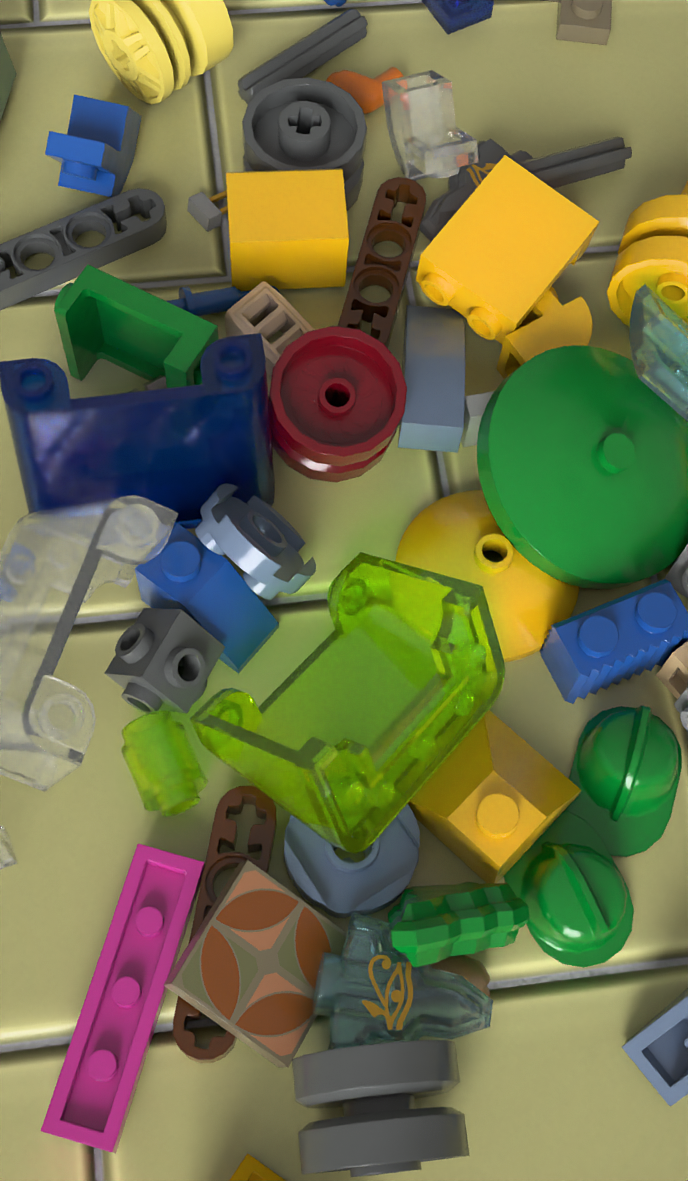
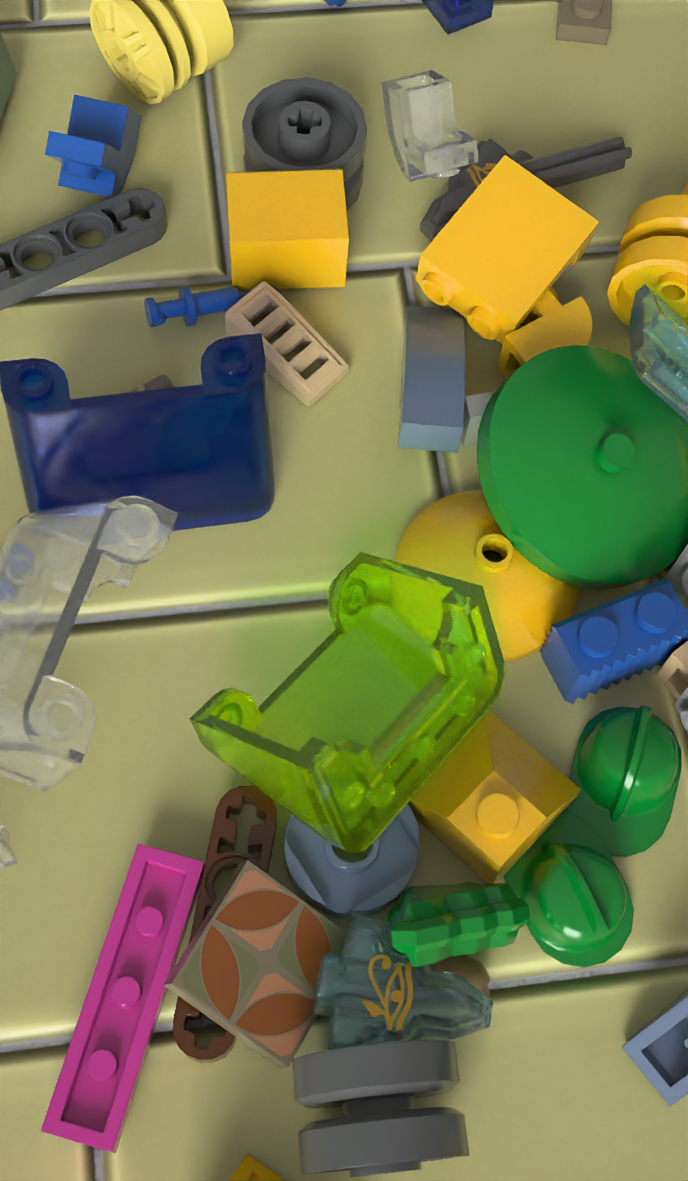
green panel [54,264,222,437] -> none
dark grey brick [105,608,225,715] -> none
clear neon green brick [121,710,208,817] -> none
blue slope [135,523,279,674] -> none
light grey piece [187,190,228,232] -> none
sand blue plate [195,484,316,600] -> none
dark grey axle [238,9,368,104] -> none
dark red wheel [265,326,407,483] -> none
orange arm [326,67,406,114] -> none
reddish brown beam [338,177,426,348] -> none

